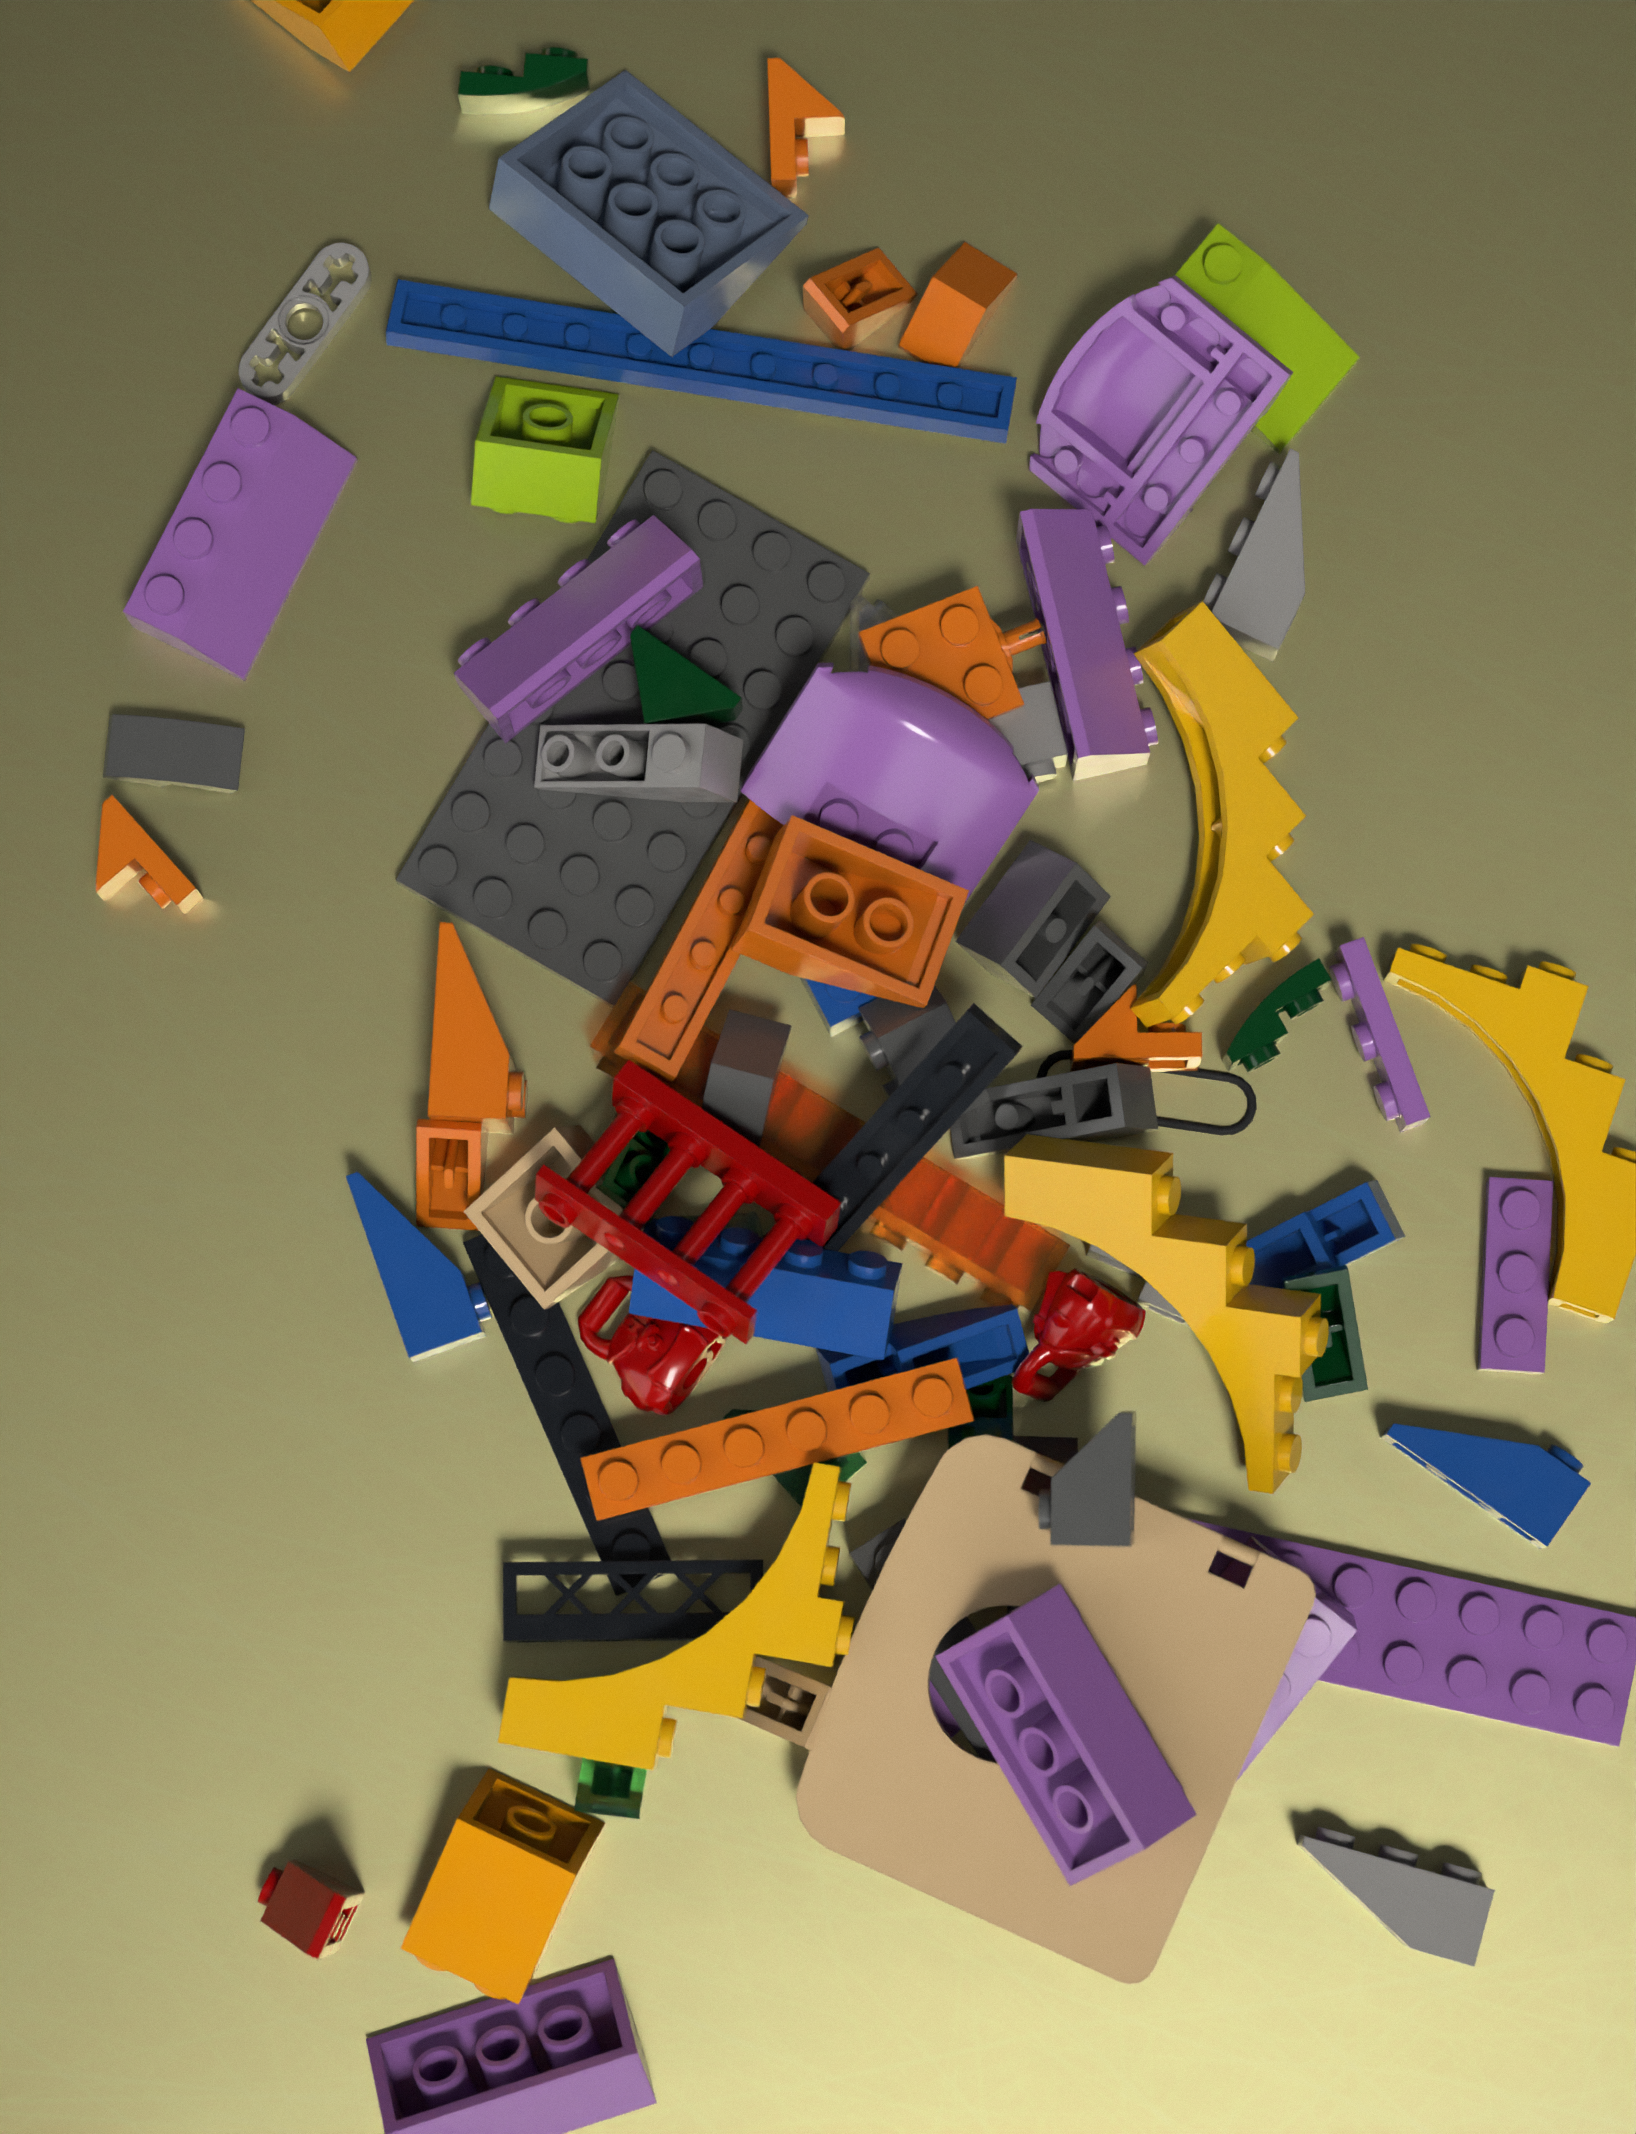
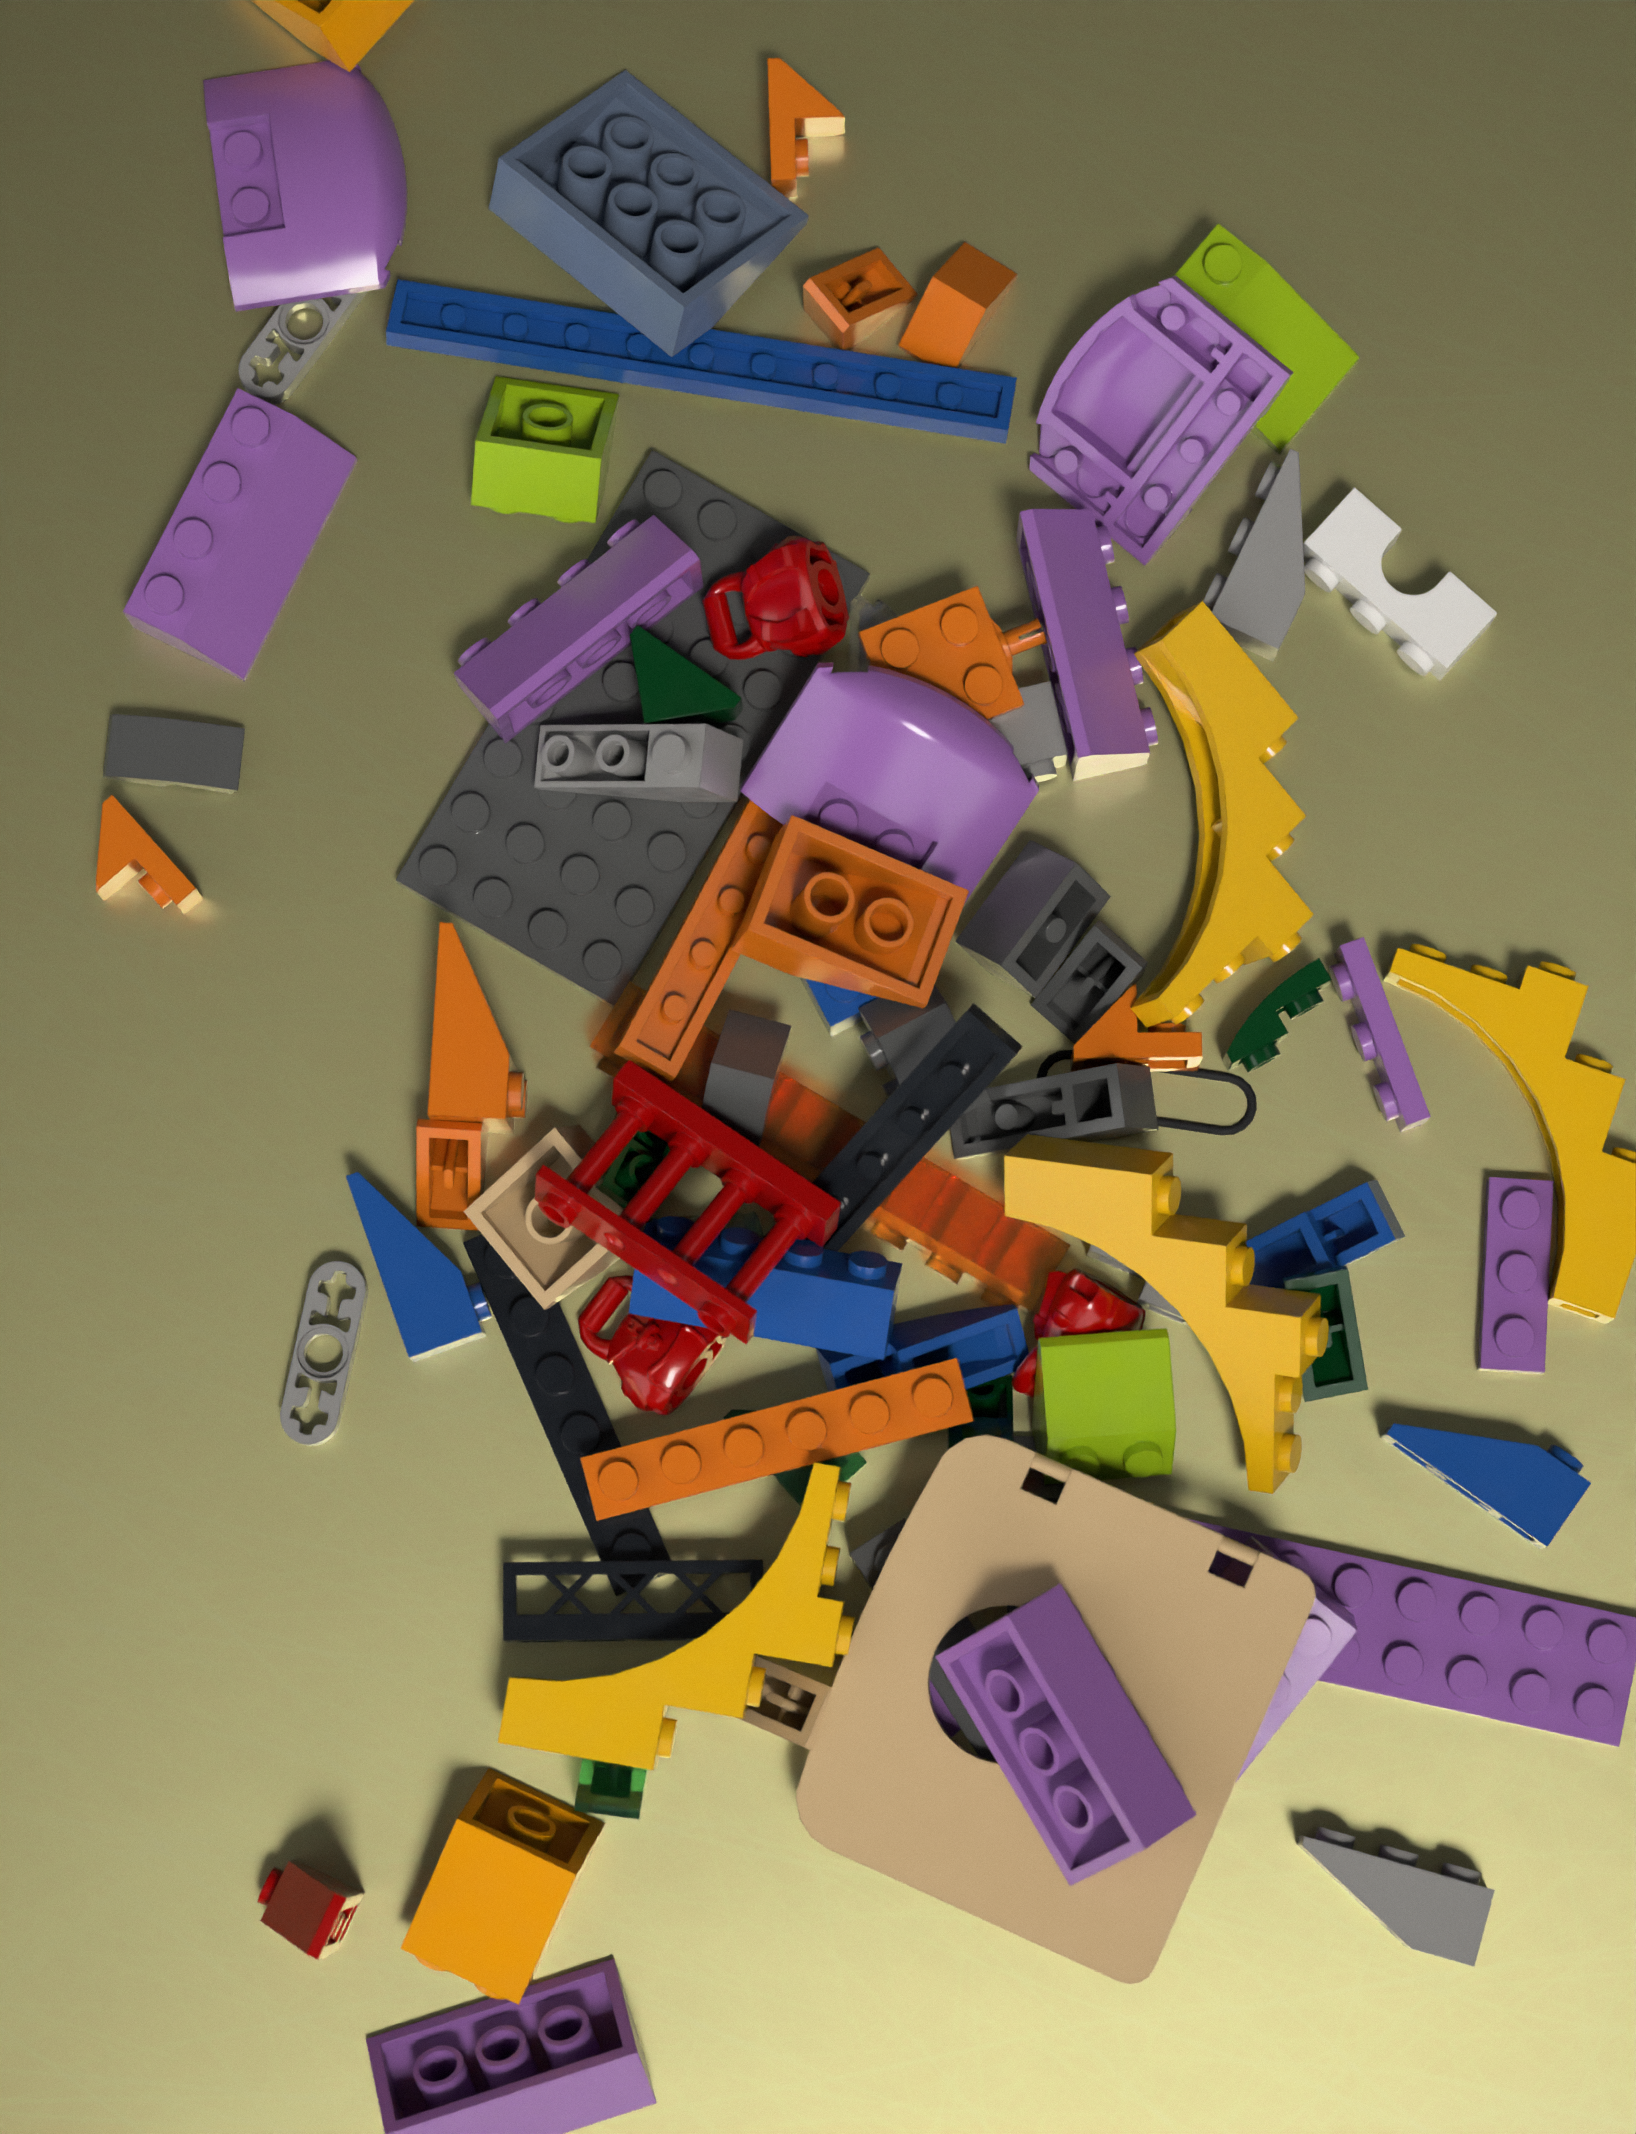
dark green slope [458,47,591,115] -> none
dark grey slope [1039,1411,1136,1547] -> none
none -> medium lavender slope [203,61,408,312]
none -> light grey beam [280,1261,368,1446]
none -> red piece [702,536,850,660]
none -> lime slope [1032,1328,1176,1485]
none -> white arch [1303,487,1497,681]

